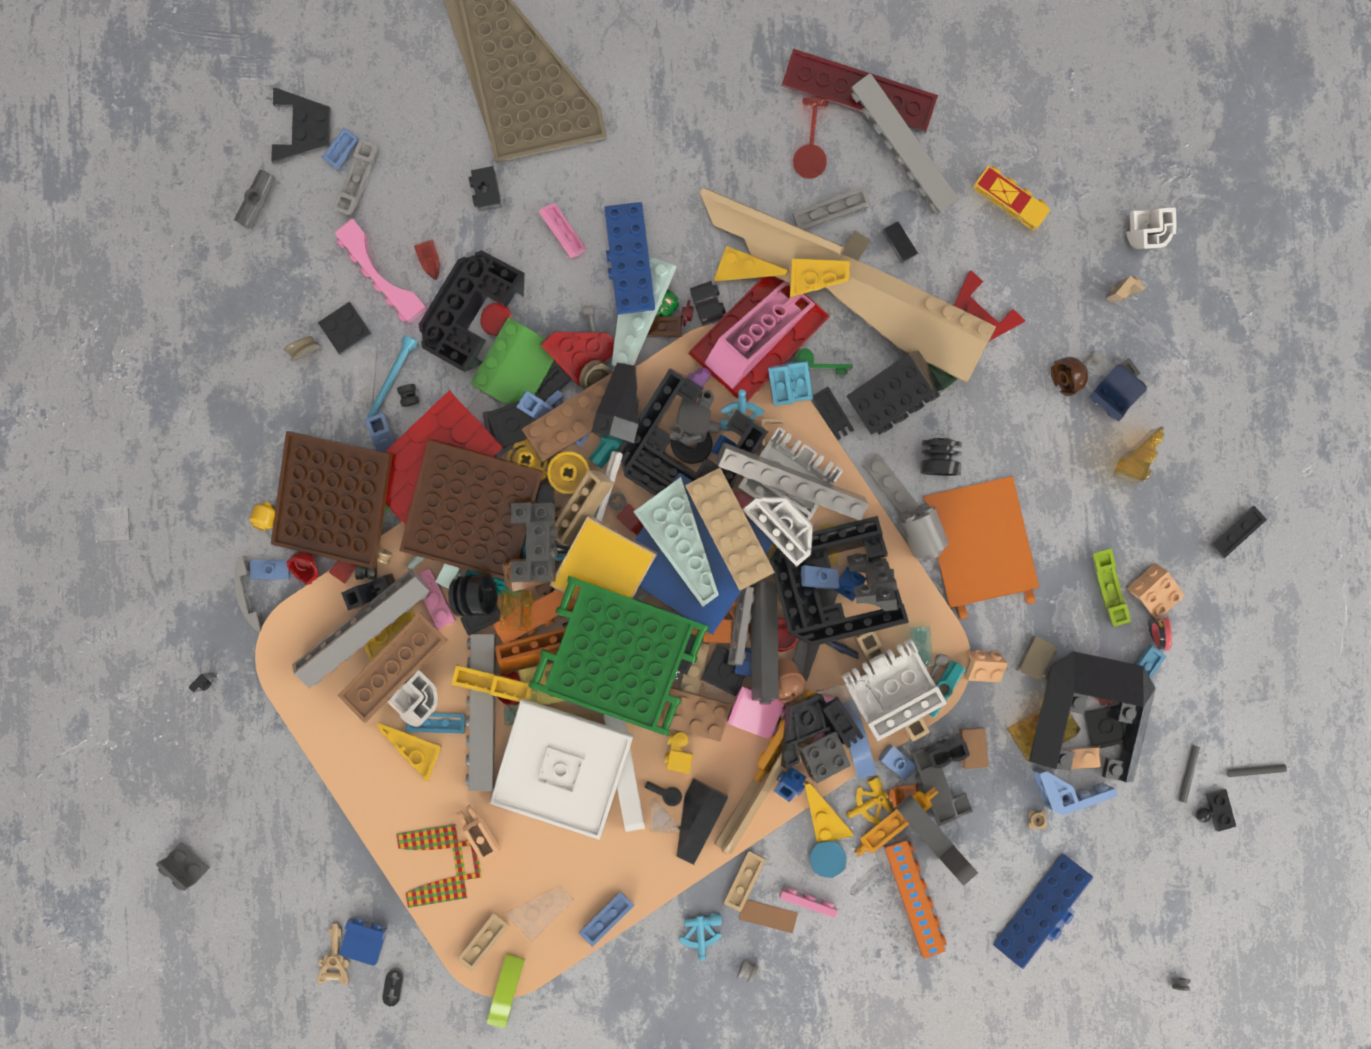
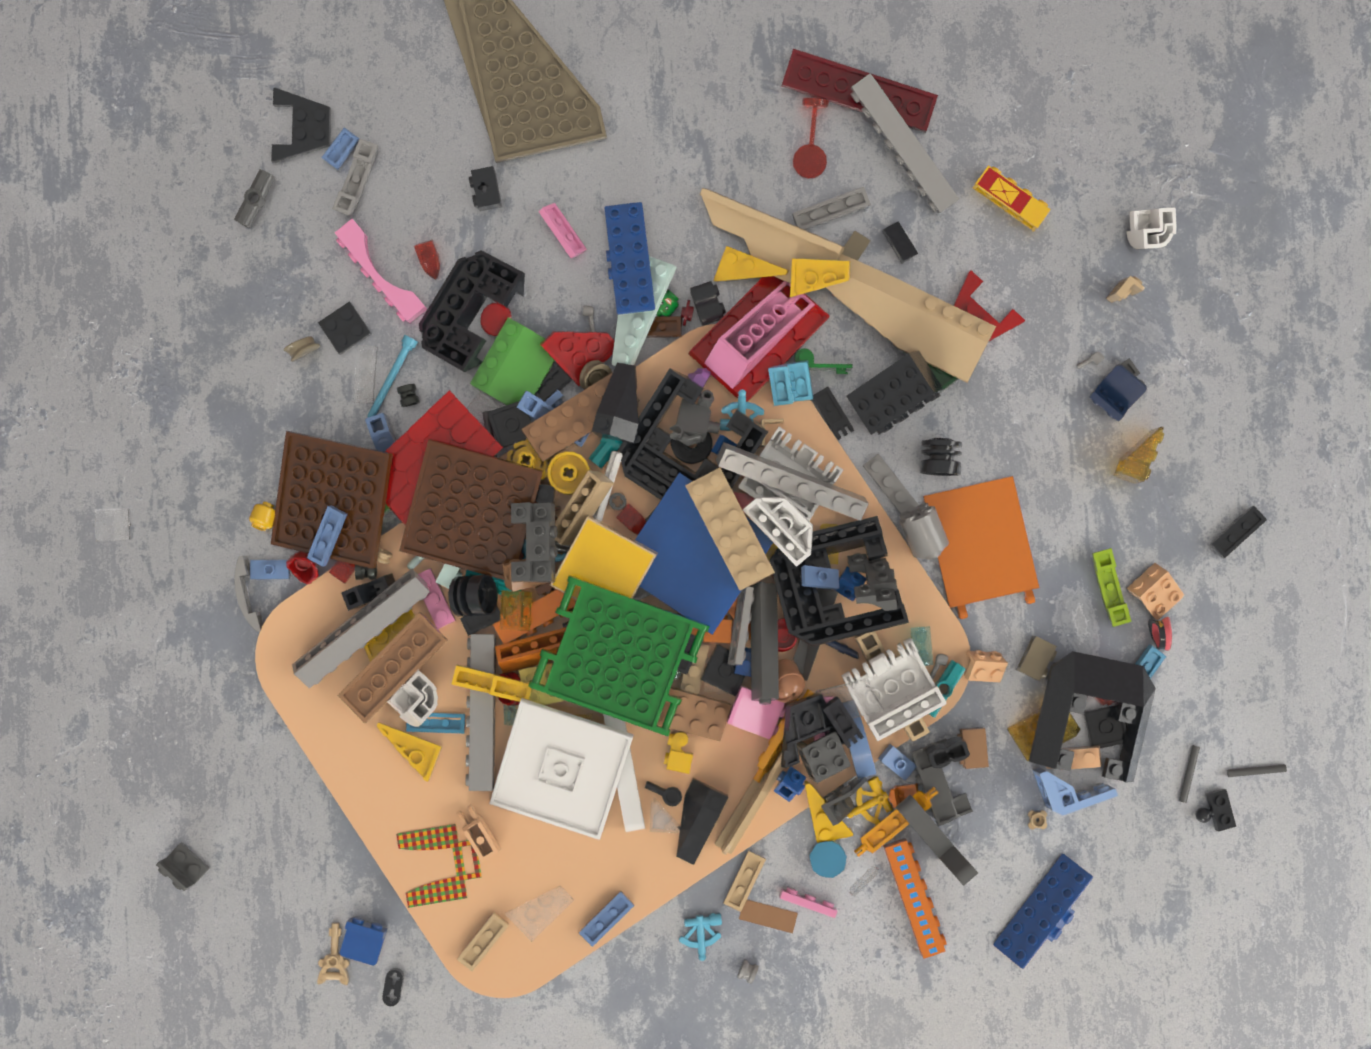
black plate [189,672,216,693] -> none
lime slope [487,953,525,1029] -> none
light aqua wing [634,477,719,606] -> none
reddish brown cylinder [1051,357,1088,396] -> none
dark grey bush [1172,977,1191,991] -> none
none -> medium blue plate [307,505,347,567]
none -> dark grey bracket [821,777,867,826]

